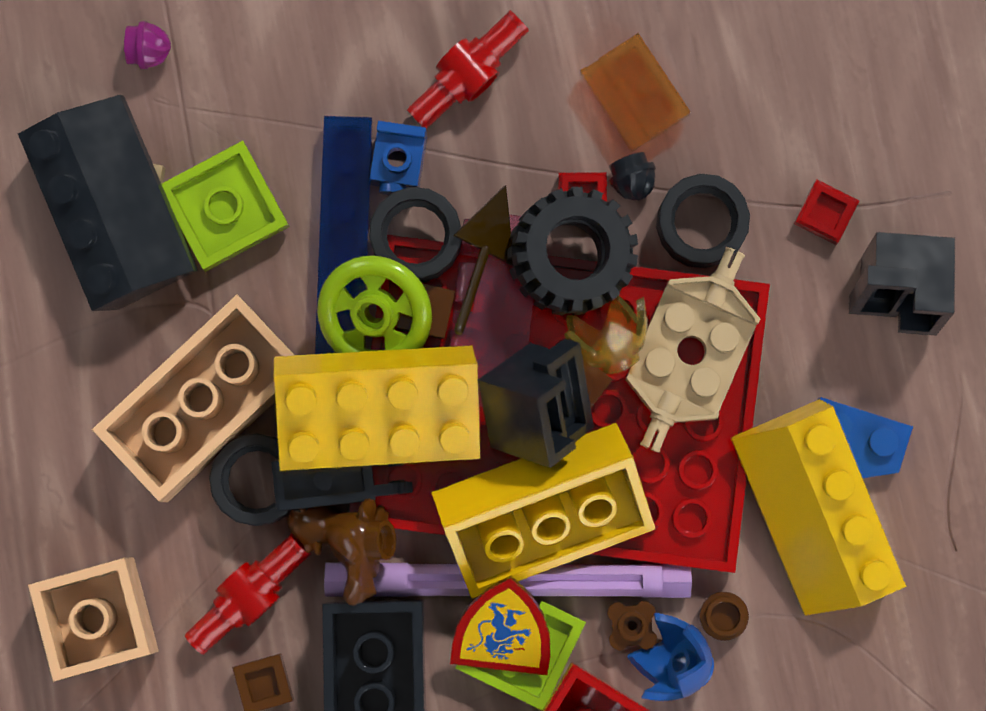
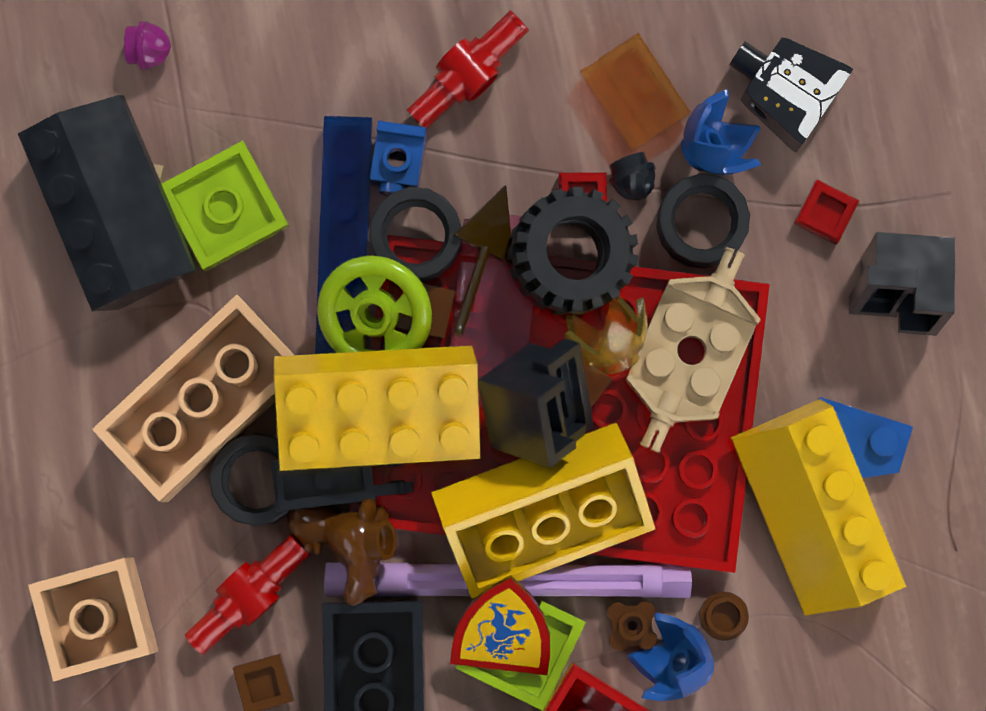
none -> blue piece [681,89,762,175]
none -> torso [729,37,853,152]

